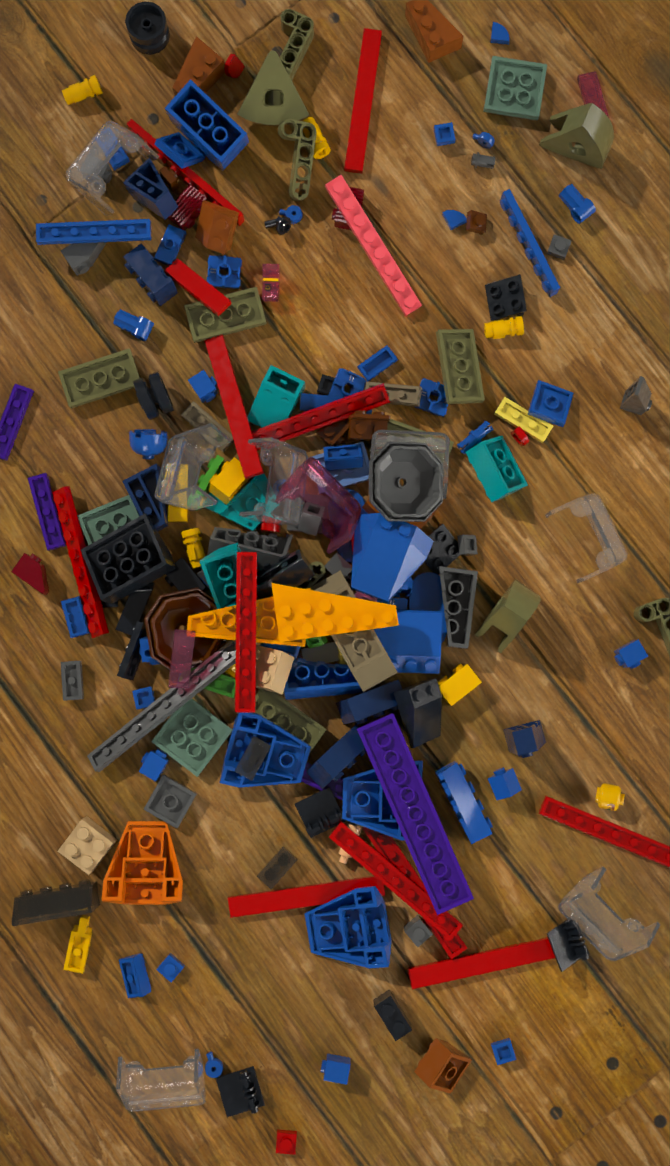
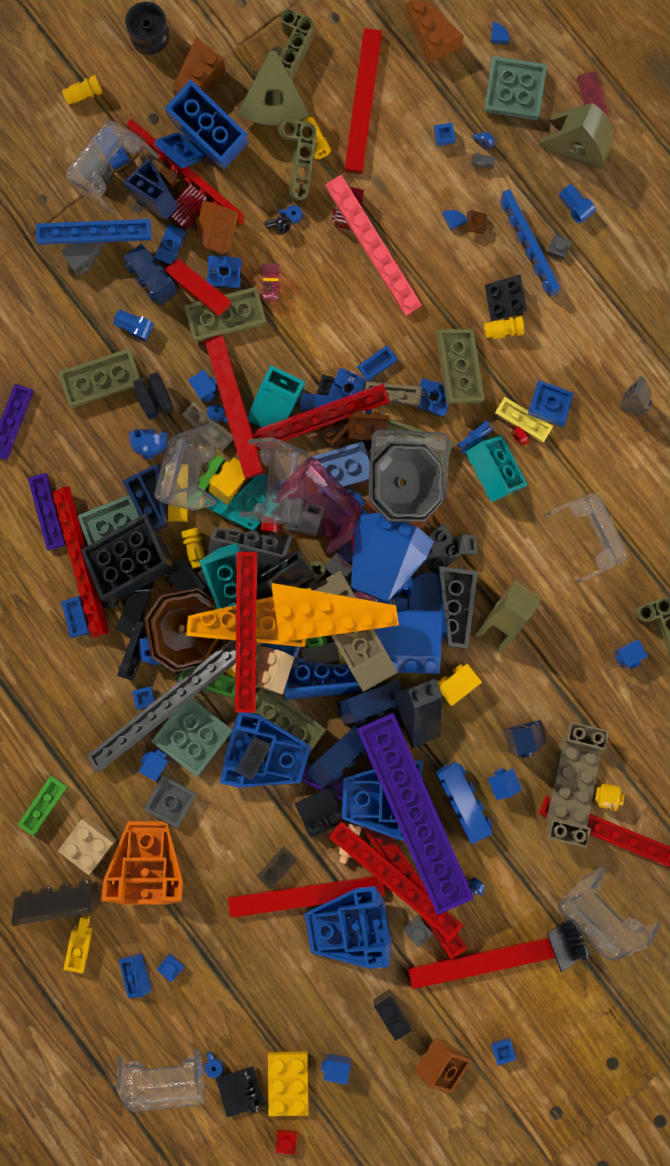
dark red slope [11,553,49,595] -> none
dark grey plate [61,660,84,701] -> none
clear pink tile [168,630,195,689] -> none
red tile [224,53,245,78] -> none
blue slope [323,444,363,470] -> none
none -> bright green plate [18,775,68,836]
none -> blue piece [207,404,228,424]
none -> yellow plate [268,1051,309,1116]
none -> blue plate [467,877,486,896]
none -> dark tan slope [547,722,609,848]

